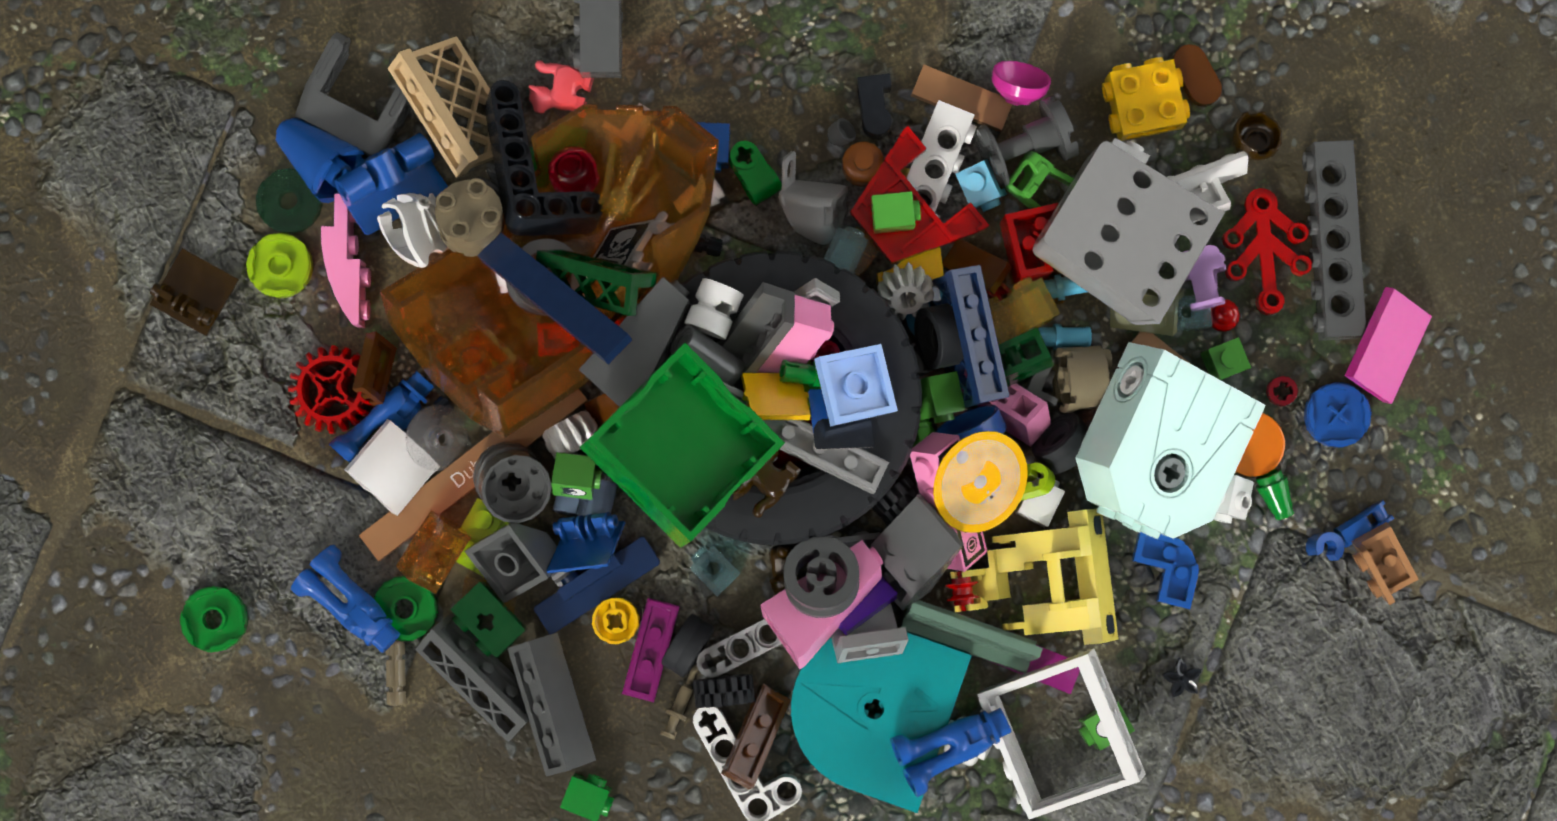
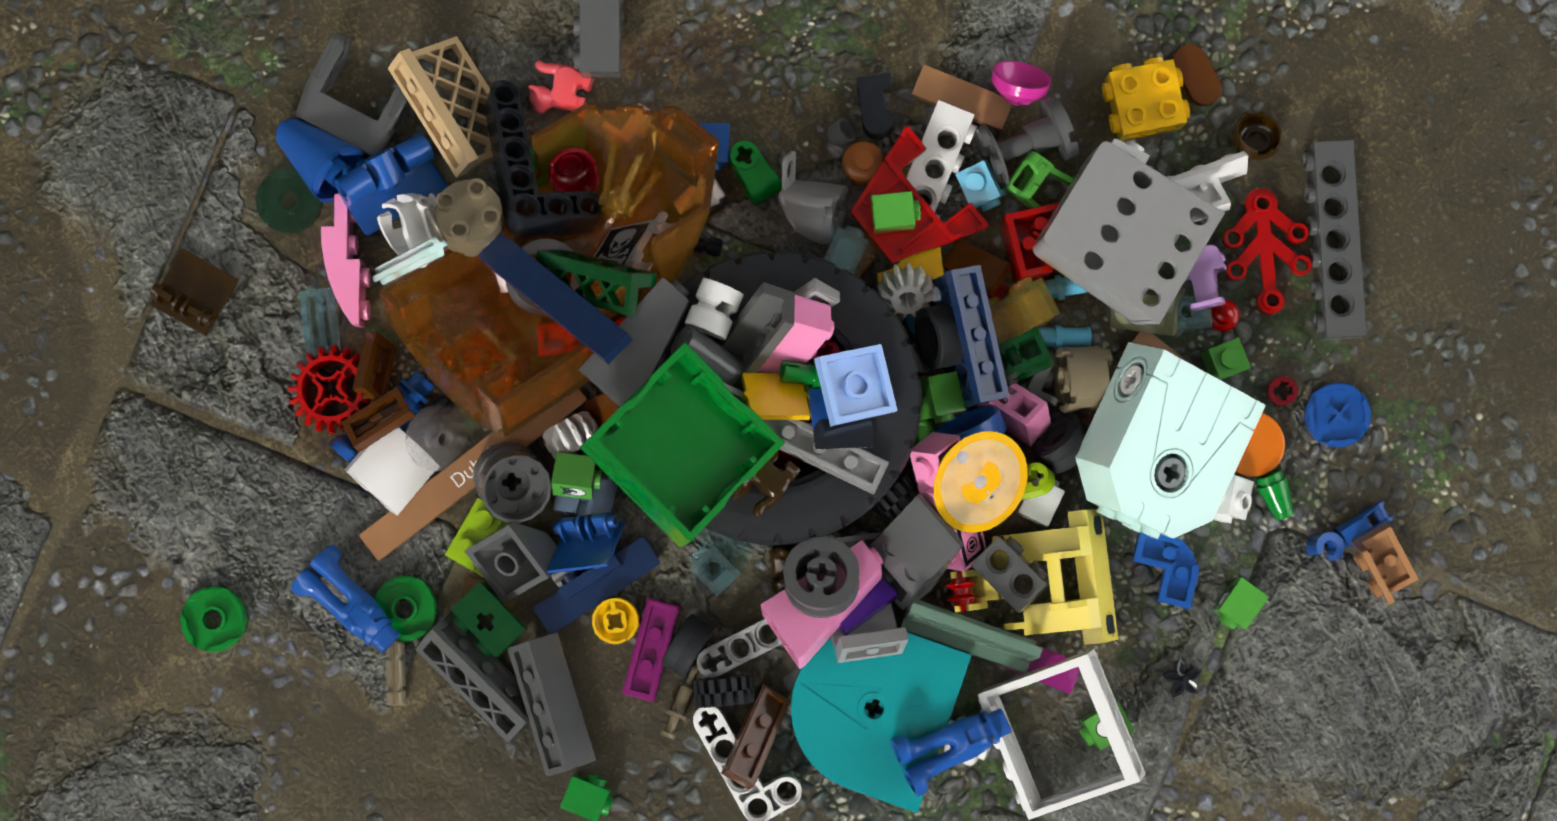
lime tile [246,233,314,299] -> none
clear orange brick [396,510,471,593] -> none
tile [1345,287,1432,404] -> none
none -> clear light blue tile [299,287,341,356]
none -> reddish brown tile [341,387,415,452]
none -> light aqua axle [372,237,447,285]
none -> dark grey brick [971,536,1049,613]
none -> bright green brick [1213,577,1269,630]

